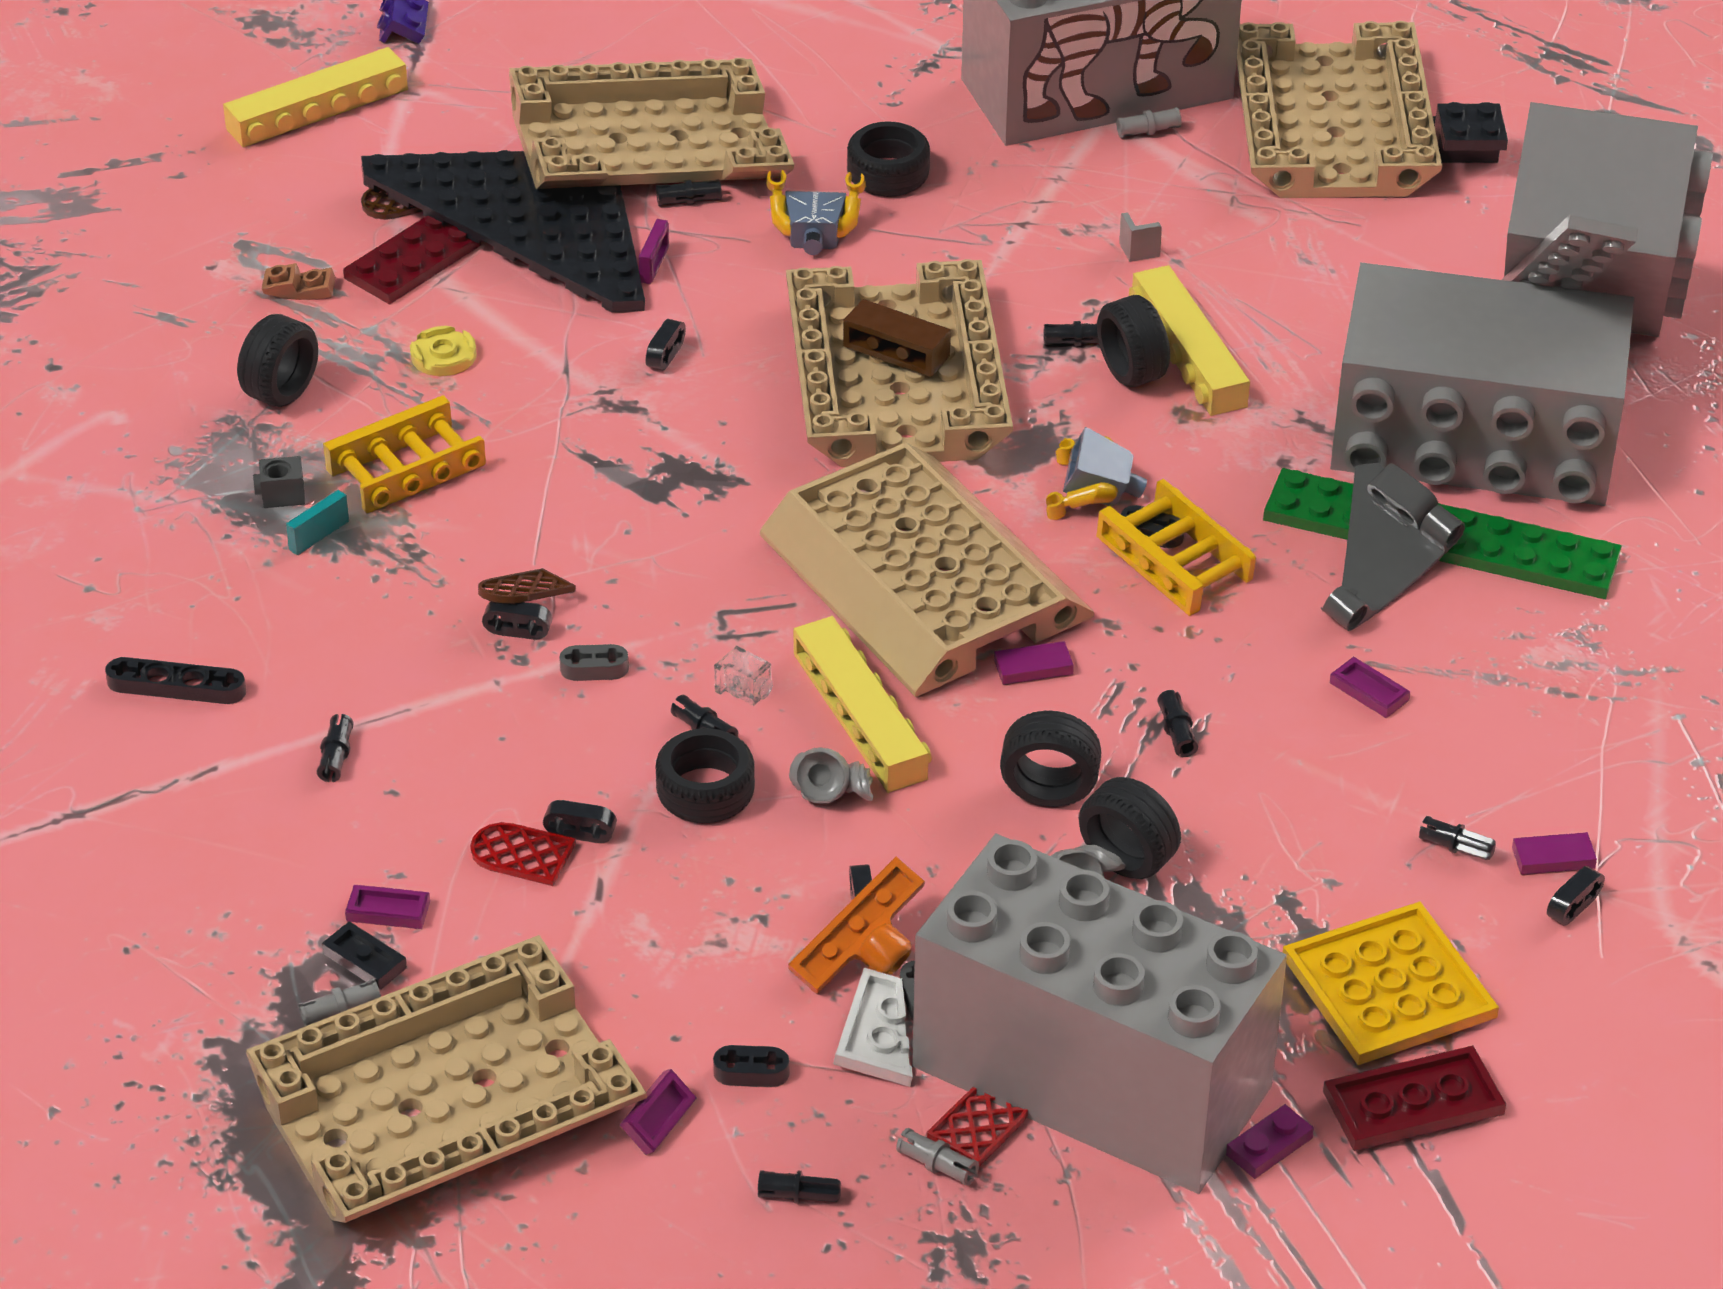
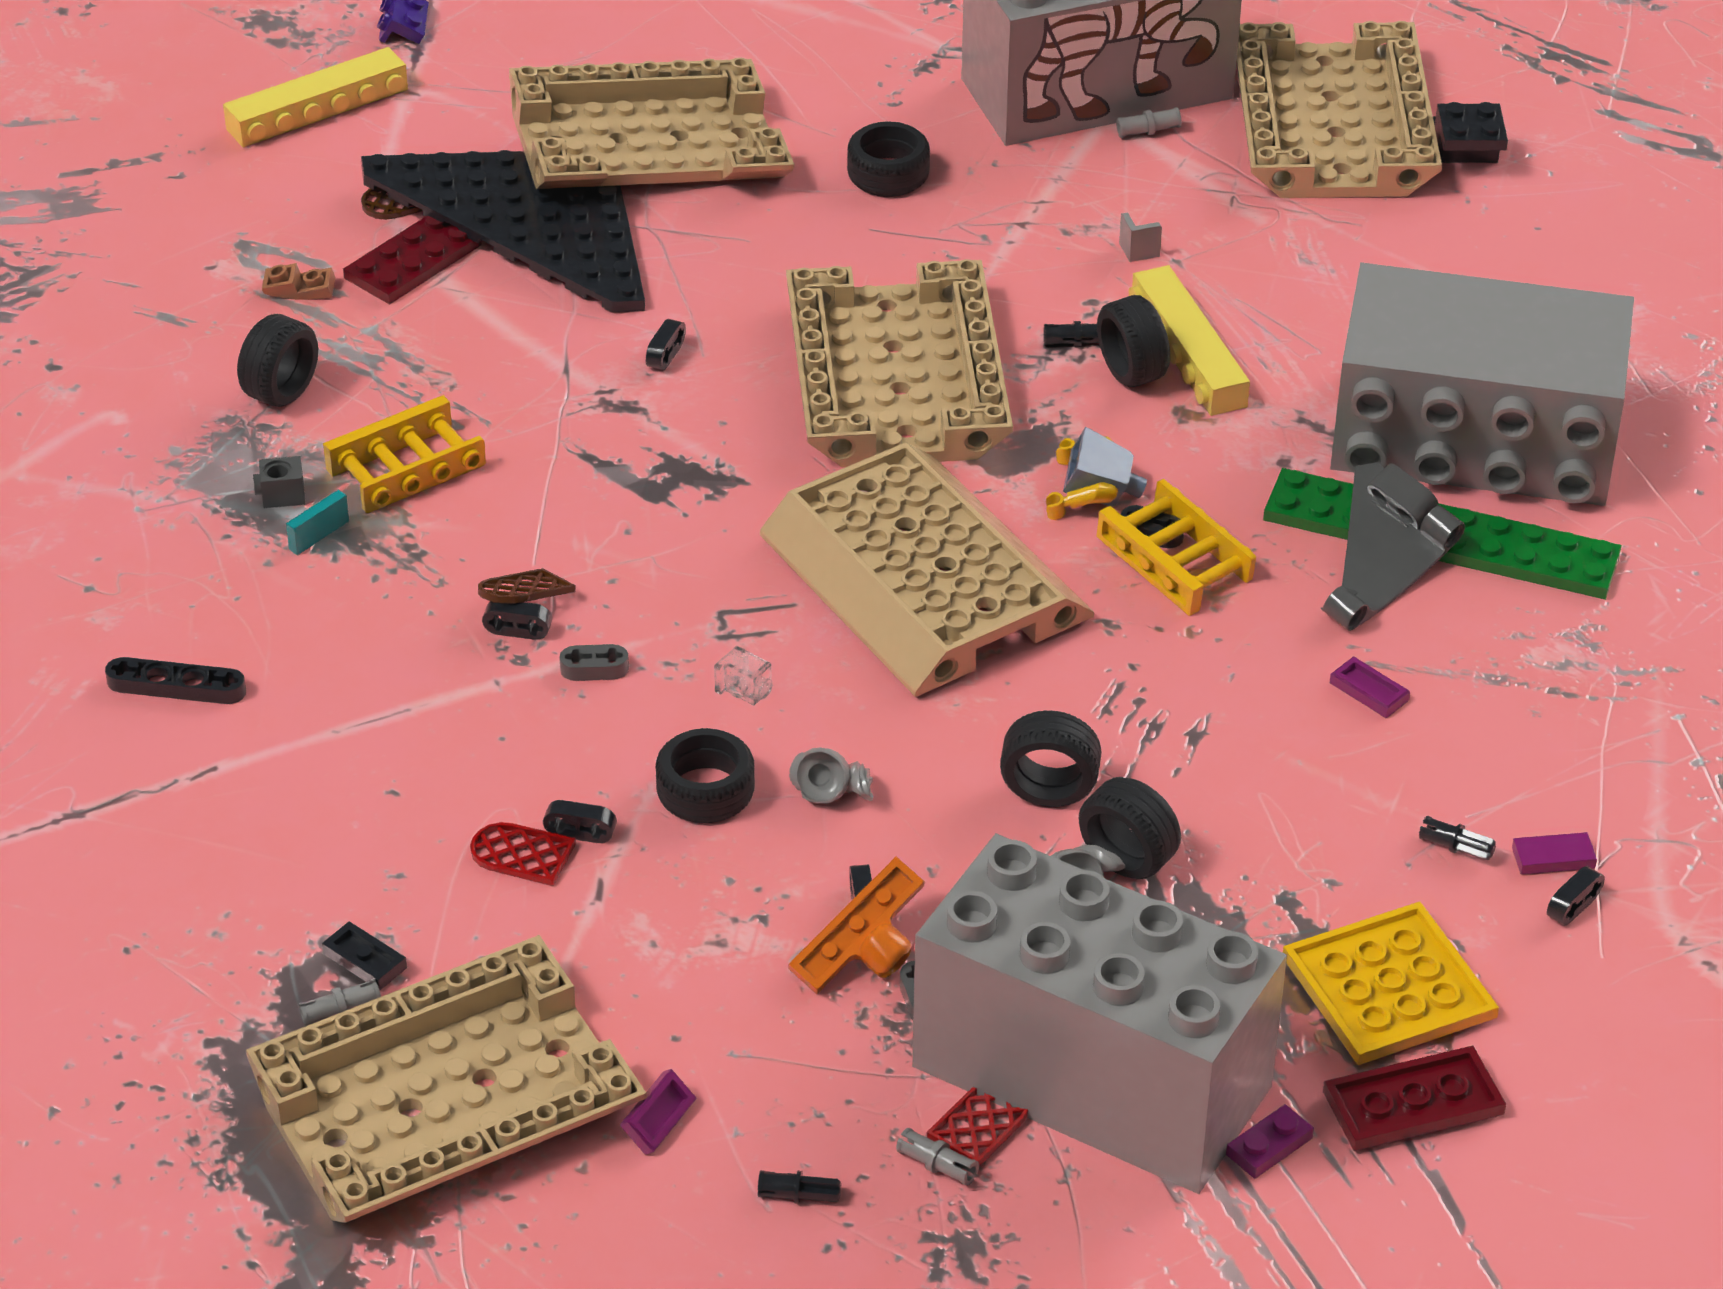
black pin [317,714,354,782] -> none
magenta tile [345,884,430,929] -> none
light yellow tile [410,326,477,376] -> none
magenta tile [639,219,670,284] -> none
black pin [656,179,722,206] -> none
black pin [671,694,738,737] -> none
black beam [713,1045,790,1087] -> none
torso [766,170,866,255] -> none
light yellow brick [793,616,932,793] -> none
white wing [833,968,913,1087] -> none
reddish brown brick [843,299,951,377] -> none
magenta tile [994,641,1074,685] -> none
black pin [1157,690,1198,757] -> none
light grey plate [1502,215,1638,290] -> none
light grey brick [1504,102,1713,337] -> none

